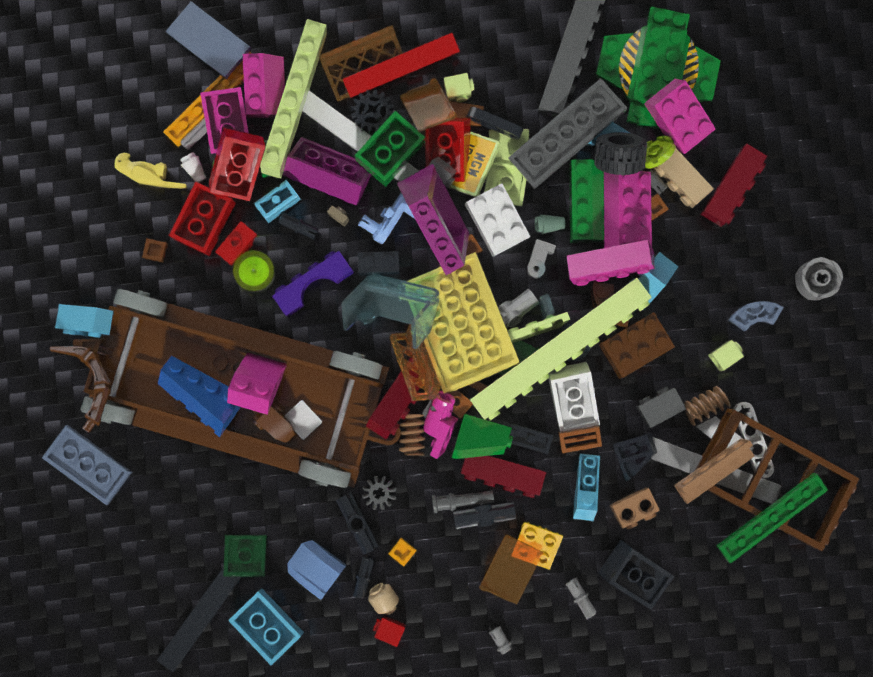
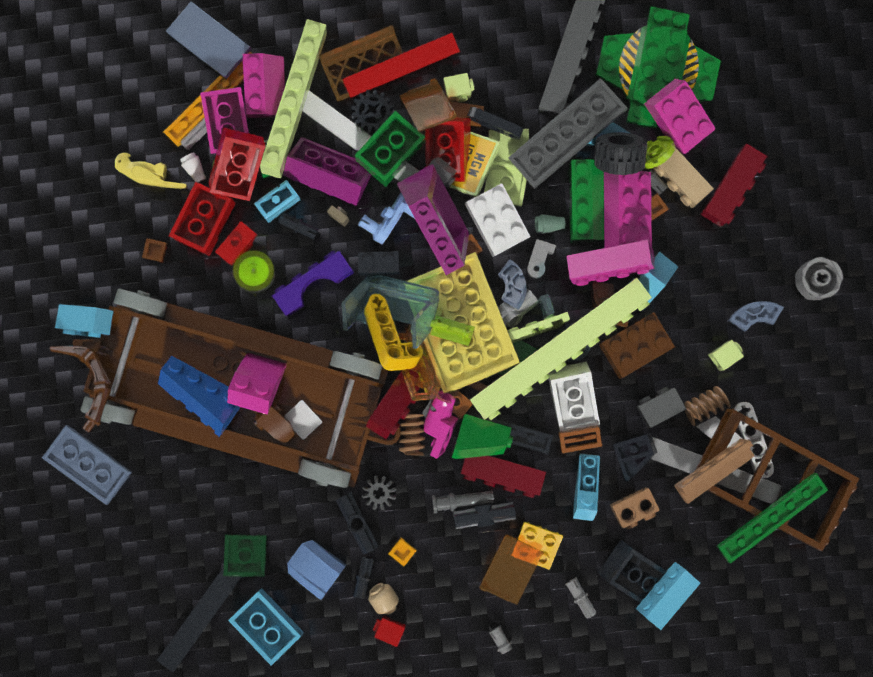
none -> yellow beam [364,294,423,371]
none -> lime hinge [430,316,475,346]
none -> sand blue tile [498,259,527,310]
none -> medium azure brick [636,562,700,630]

